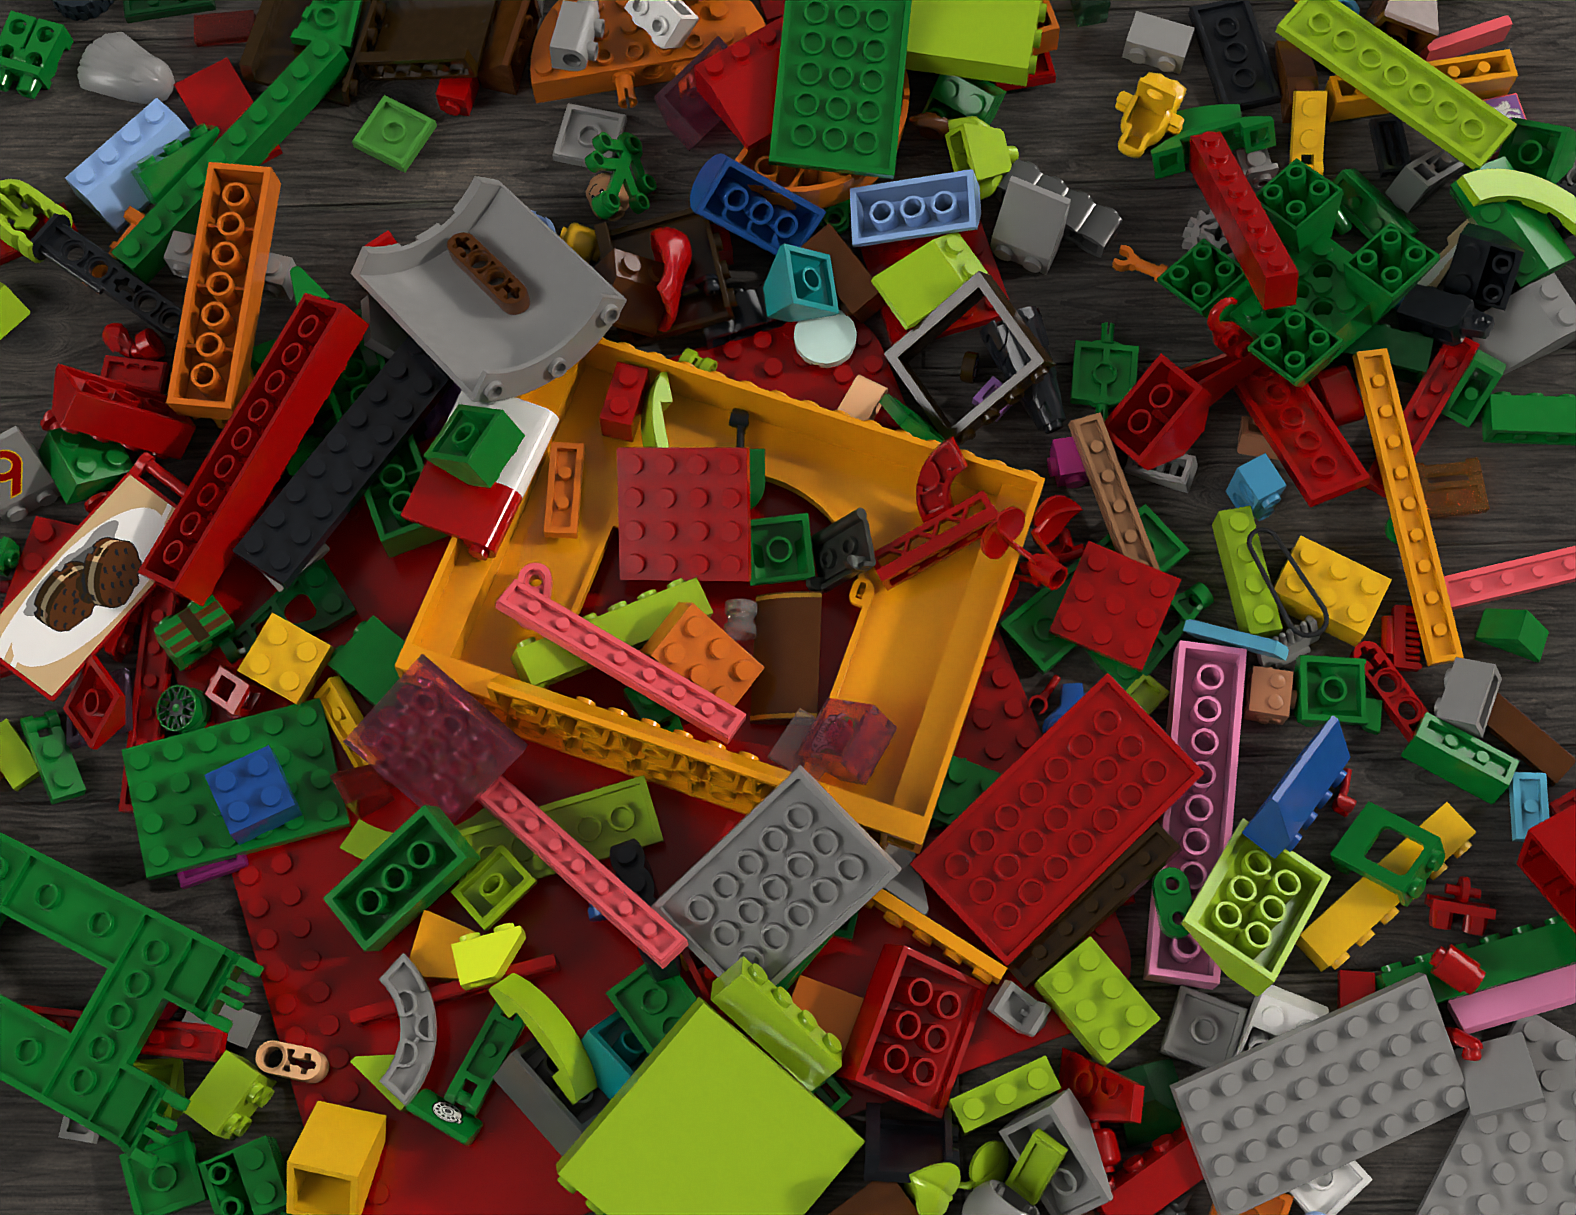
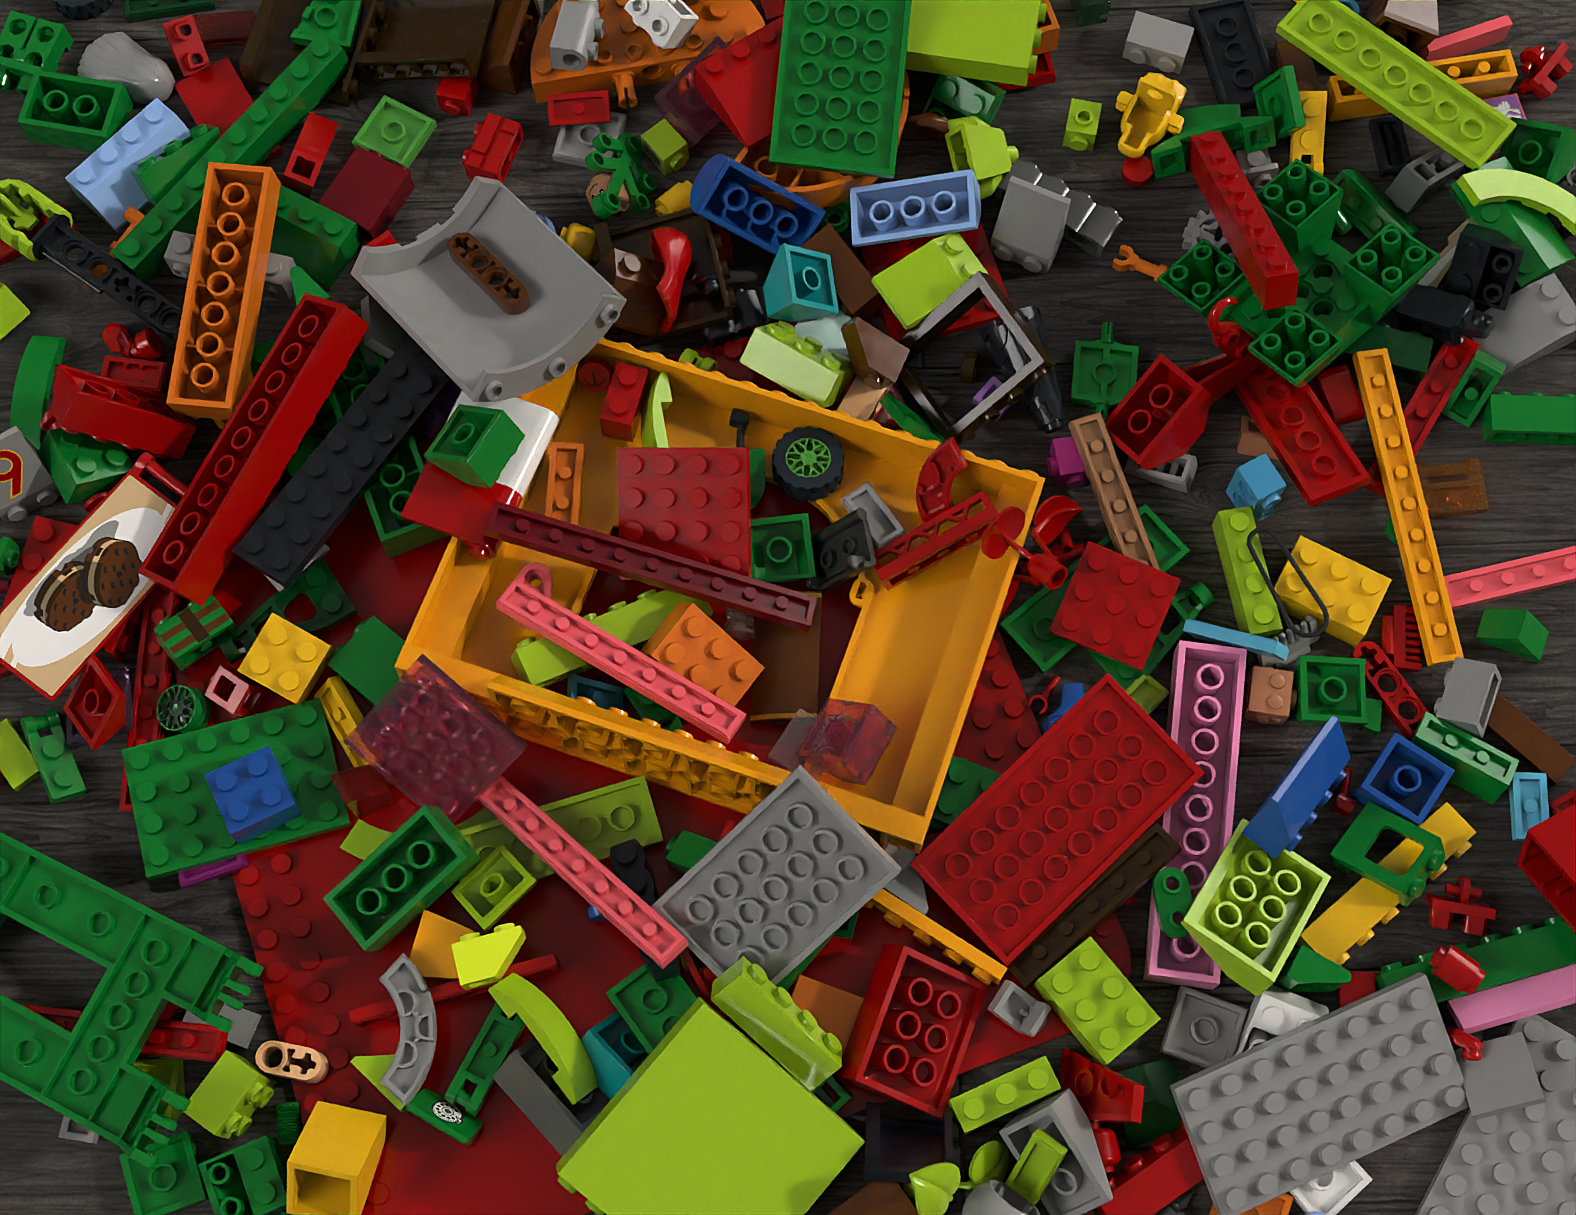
none -> green slope [9,335,66,451]
none -> green brick [17,69,134,152]
none -> red hips [161,14,211,77]
none -> green slope [270,185,363,289]
none -> green piece [275,1102,301,1147]
none -> red slope [281,112,339,199]
none -> dark red brick [318,146,415,242]
none -> red brick [462,113,524,184]
none -> dark red plate [484,500,817,632]
none -> red panel [547,90,611,127]
none -> dark azure slope [567,674,624,710]
none -> red tile [578,357,612,391]
none -> lime brick [641,118,689,176]
none -> yellow brick [655,180,693,217]
none -> green slope [664,830,717,875]
none -> lime brick [739,321,855,408]
none -> black wheel [772,427,844,502]
none -> reddish brown slope [841,317,910,389]
none -> light grey tile [841,482,906,550]
none -> lime brick [1062,98,1102,151]
none -> red tile [1121,155,1153,187]
none -> green tile [1253,65,1306,144]
none -> green tile [1273,945,1351,993]
none -> blue brick [1351,732,1455,826]
none -> red hips [1516,41,1573,100]

